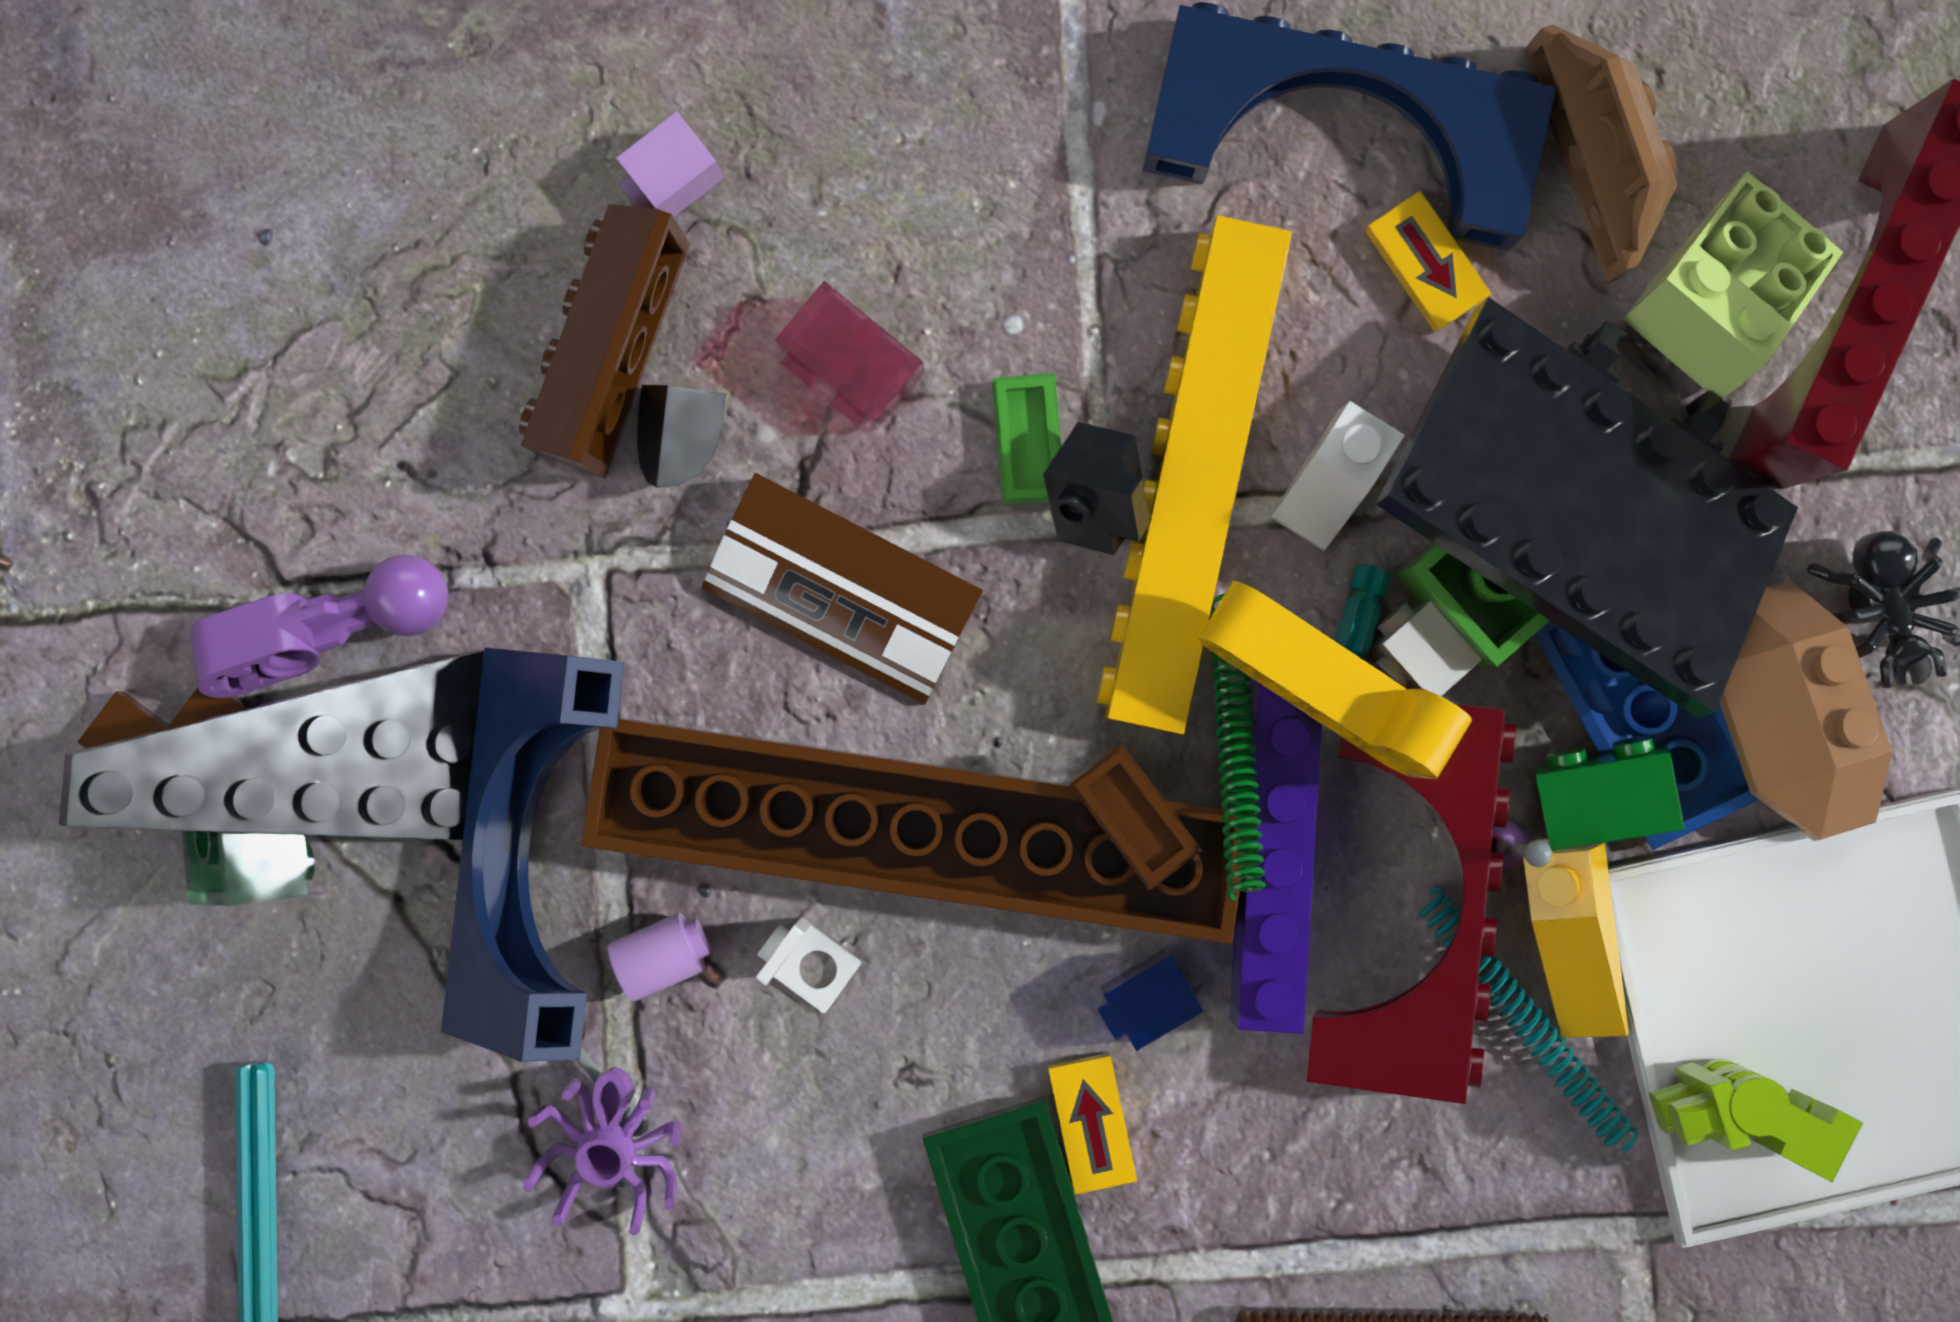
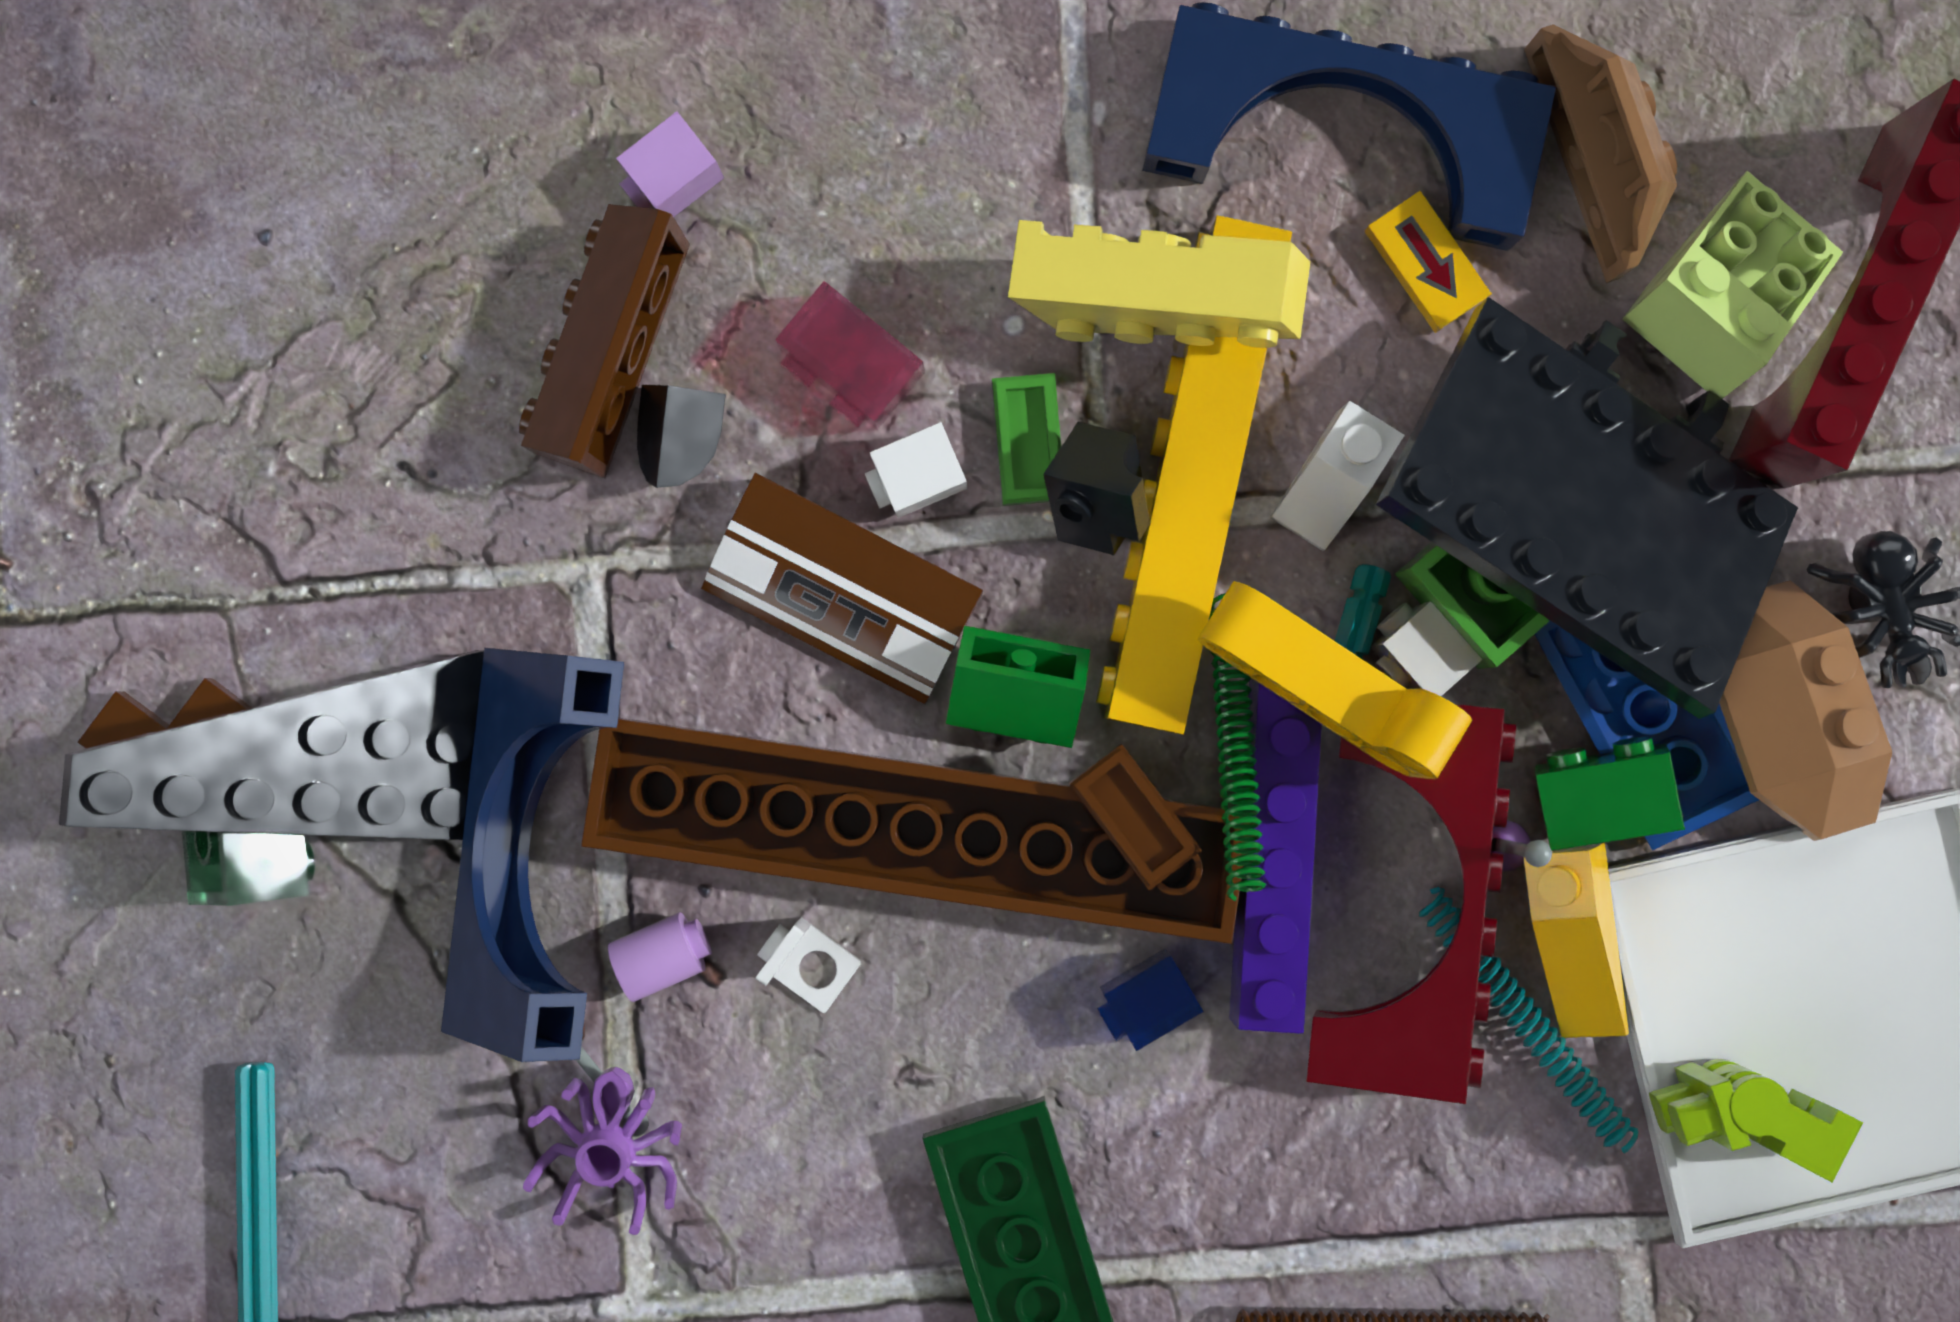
medium lavender beam [190,554,448,698] -> none
yellow tile [1048,1052,1138,1195] -> none
none -> white brick [864,422,967,518]
none -> green brick [946,625,1091,748]
none -> light yellow wedge [1008,220,1310,348]

